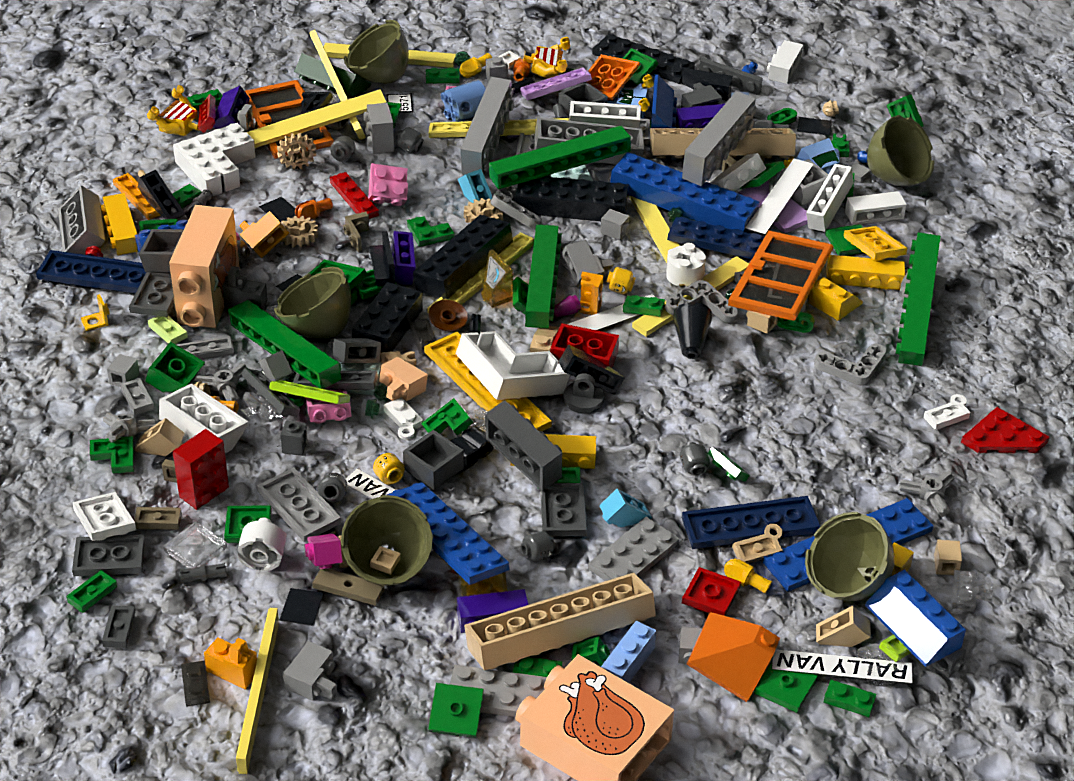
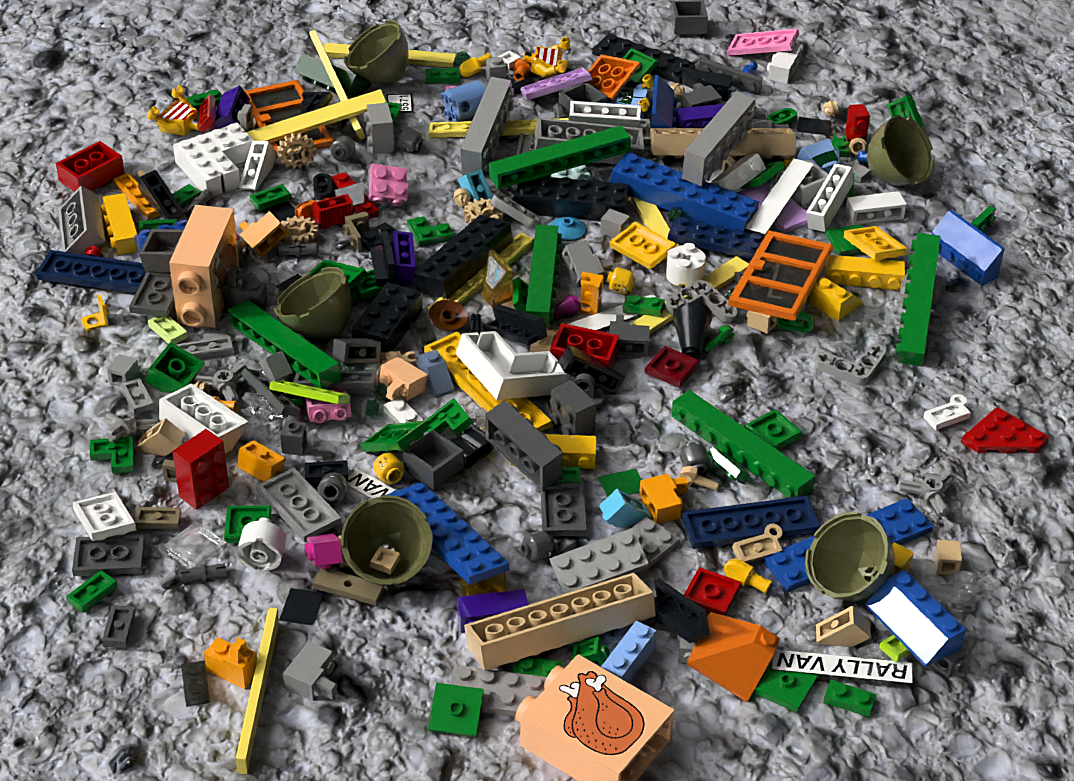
none -> red brick [56,141,125,192]
none -> light orange hinge [238,440,286,482]
none -> white slope [239,141,277,191]
none -> green plate [250,184,291,211]
none -> dark grey pin [279,242,318,257]
none -> black plate [305,460,349,484]
none -> red brick [312,194,354,229]
none -> black plate [313,173,332,201]
none -> sticker [332,182,364,206]
none -> black wing [360,222,397,252]
none -> green plate [360,421,430,453]
none -> sand blue slope [418,350,454,398]
none -> tan plate [453,188,471,207]
none -> black fence [483,304,548,346]
none -> dark grey piece [549,380,596,436]
none -> light grey plate [549,528,649,594]
none -> dark azure dish [550,217,586,241]
none -> green sticker [598,469,641,497]
none -> yellow plate [609,222,676,270]
none -> dark grey hinge [609,315,650,356]
none -> light orange hinge [639,473,689,524]
none -> dark red plate [645,346,700,388]
none -> black fence [654,578,710,643]
none -> dark grey piece [670,0,708,35]
none -> tan plate [670,83,685,100]
none -> green brick [671,390,815,498]
none -> tan bar [678,466,719,491]
none -> green bar [703,325,735,354]
none -> bright pink tile [727,29,799,56]
none -> green plate [744,409,803,450]
none -> red brick [845,104,871,144]
none -> tan plate [849,138,867,155]
none -> slope [932,210,1005,286]
none -> green plate [971,206,996,233]

